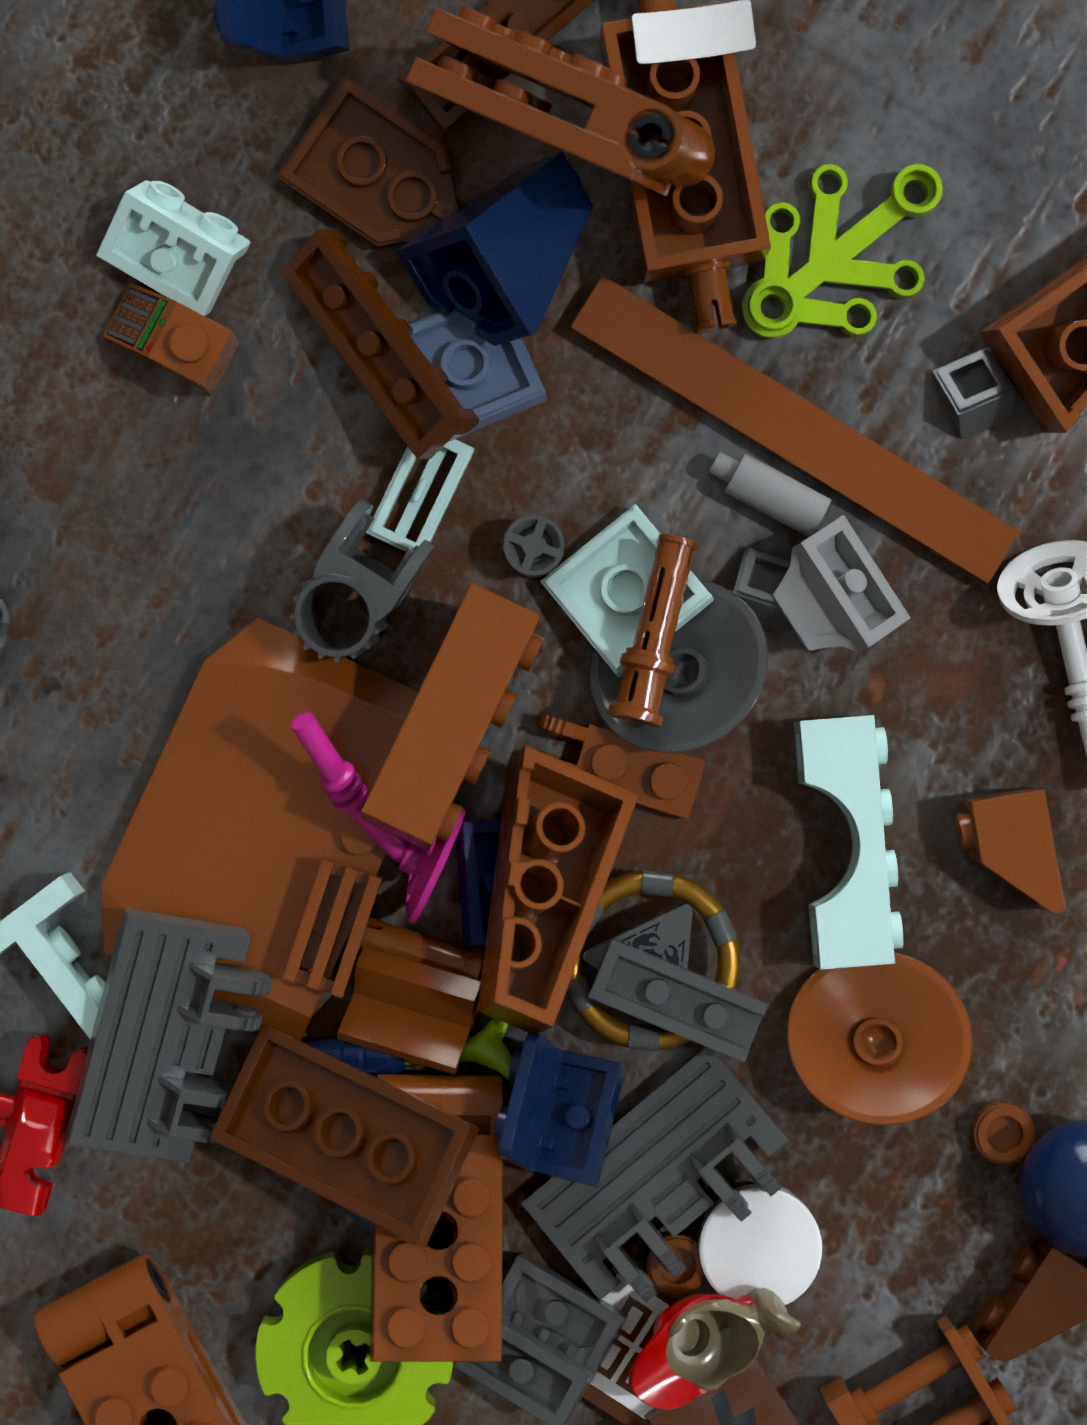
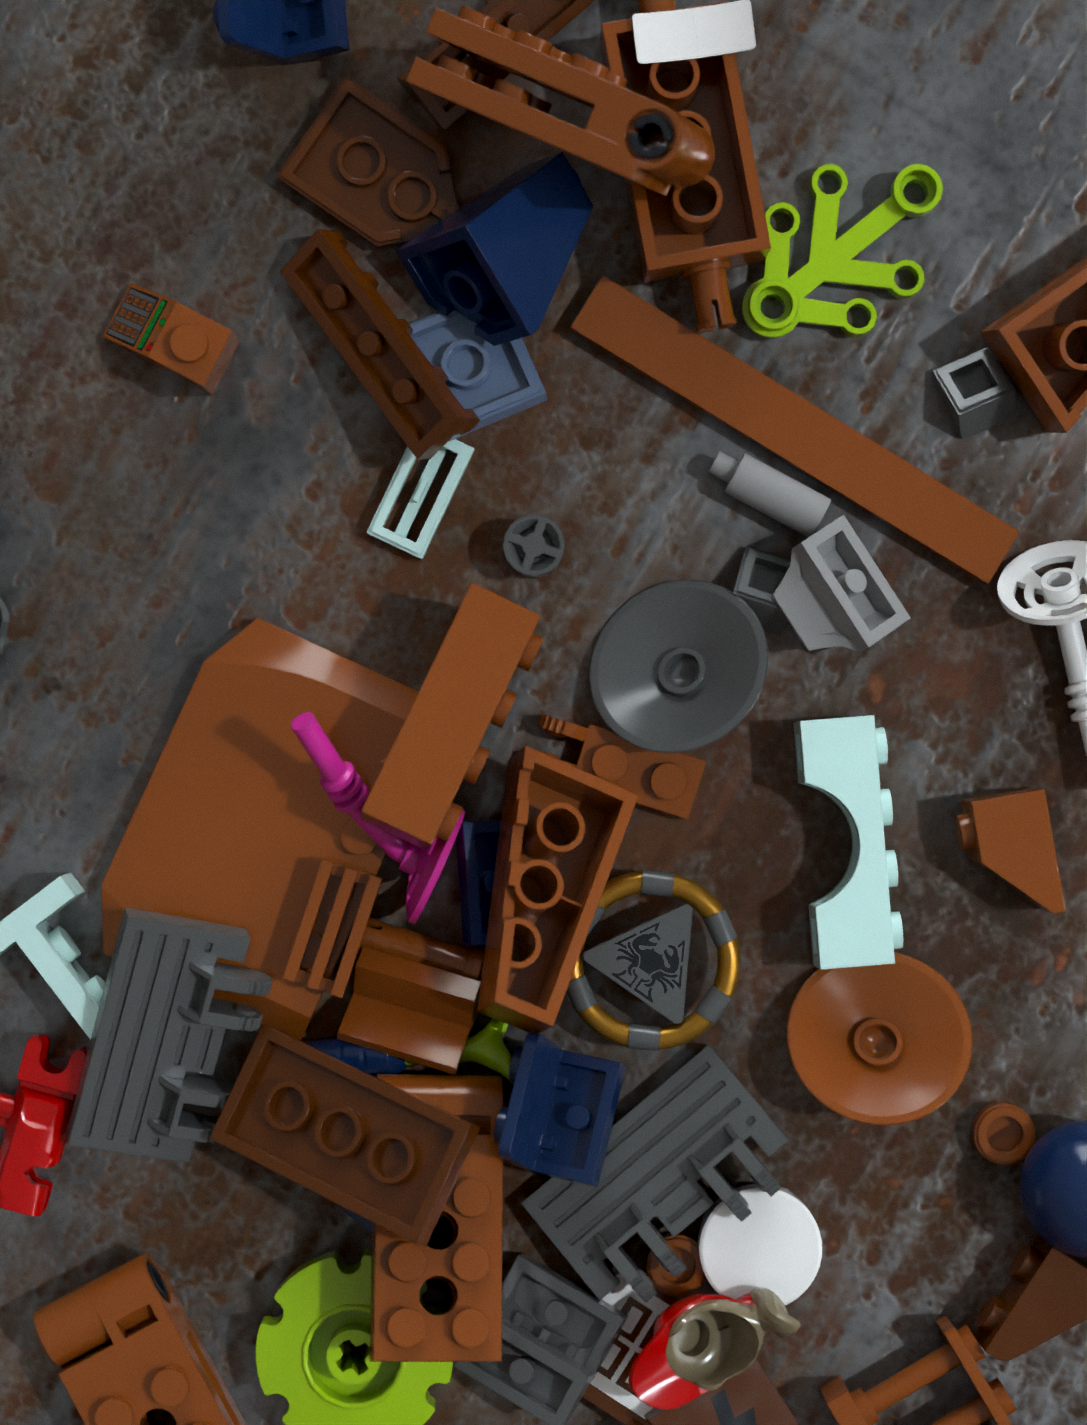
light aqua bracket [96,180,251,316] -> none
dark grey piece [289,499,436,662] -> none
light aqua tile [540,504,714,678] -> none
dark grey hinge [588,938,769,1063] -> none
dark orange pin [607,534,698,728] -> none

